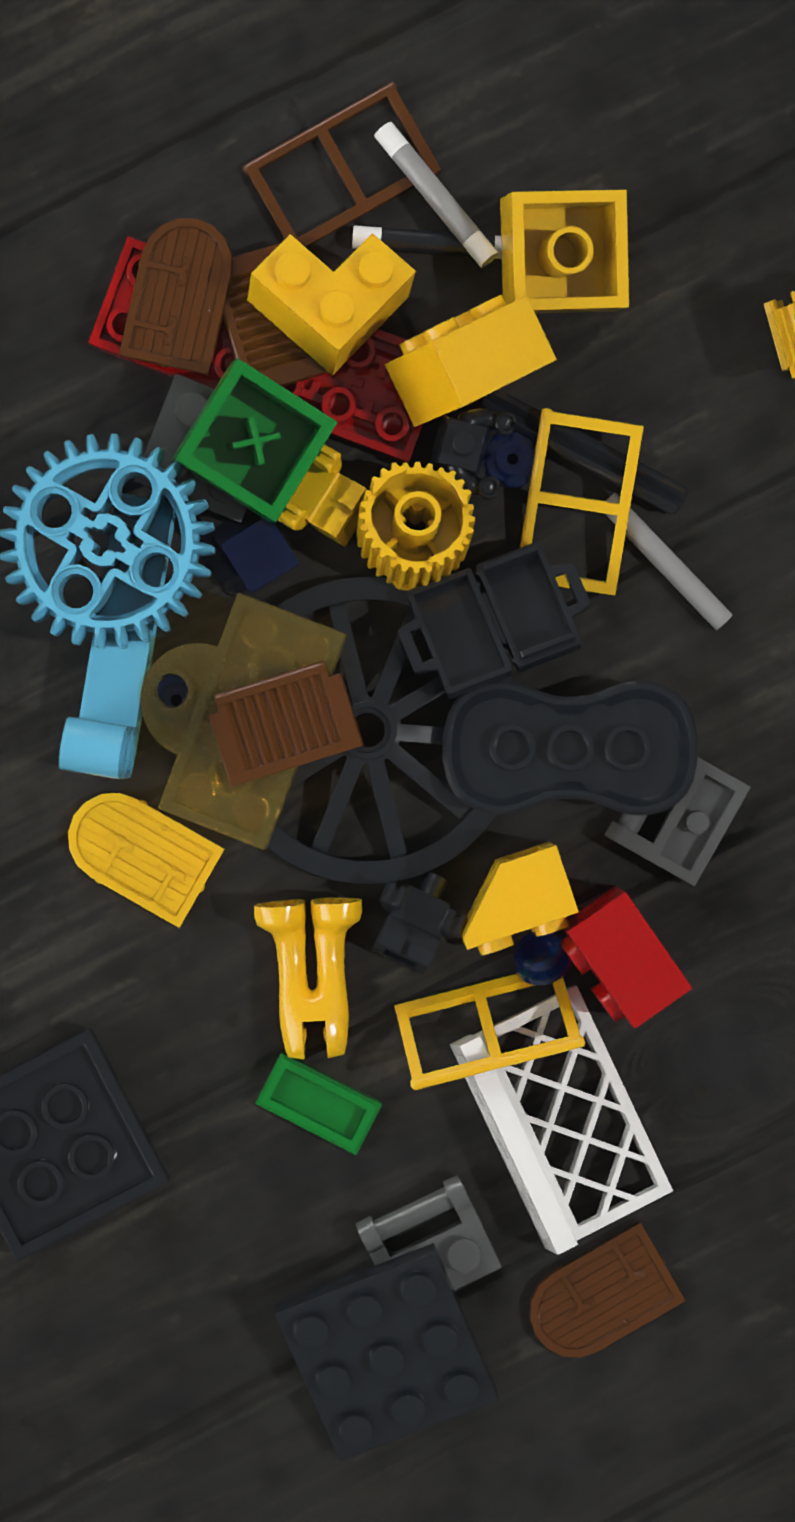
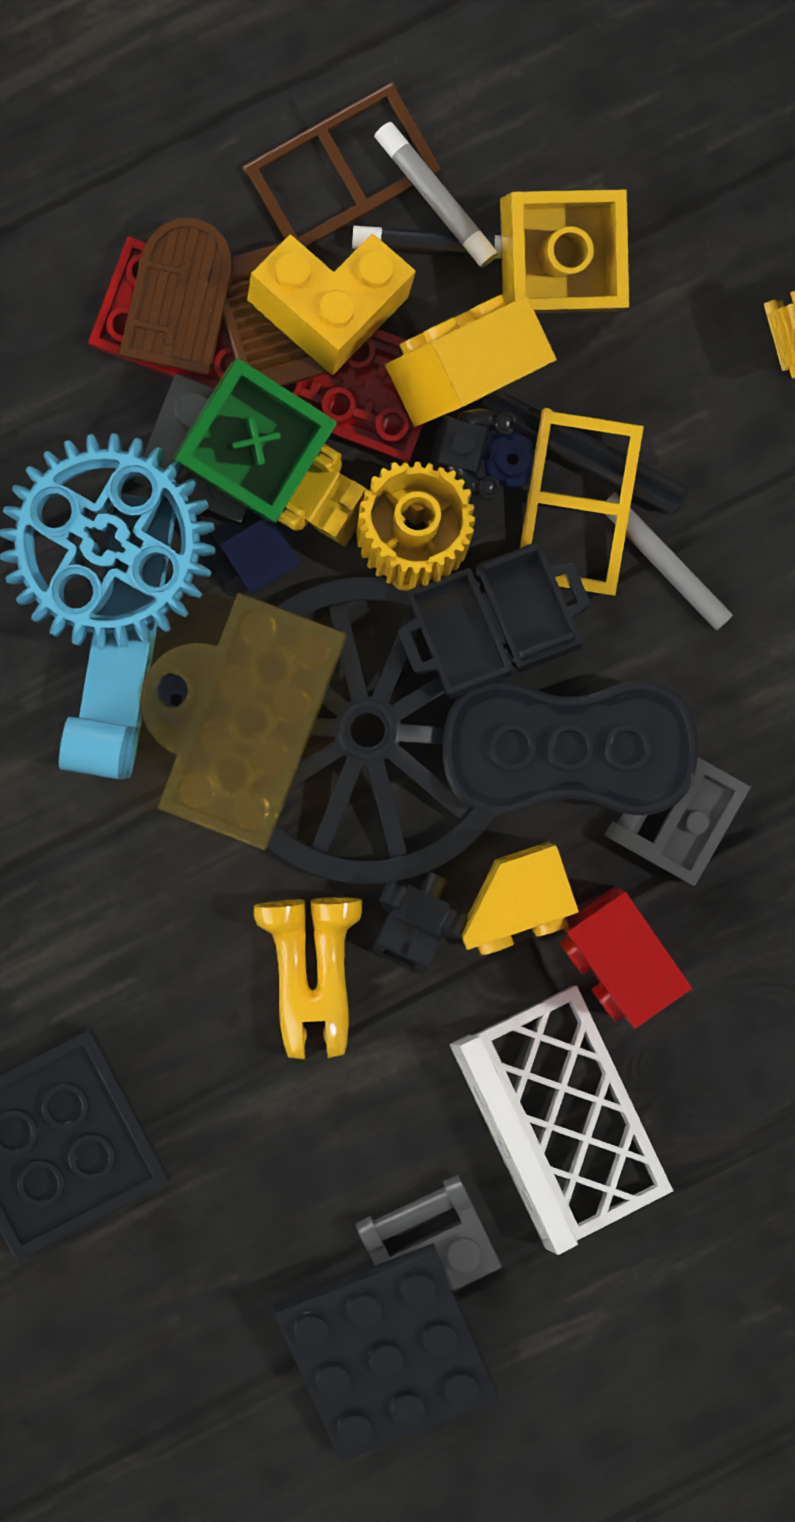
yellow window [68,793,225,928] -> none
reddish brown window [208,660,364,787] -> none
green tile [255,1051,382,1155] -> none
yellow window [394,963,585,1090] -> none
clear blue plate [514,932,571,985] -> none
reddish brown window [529,1221,686,1358] -> none

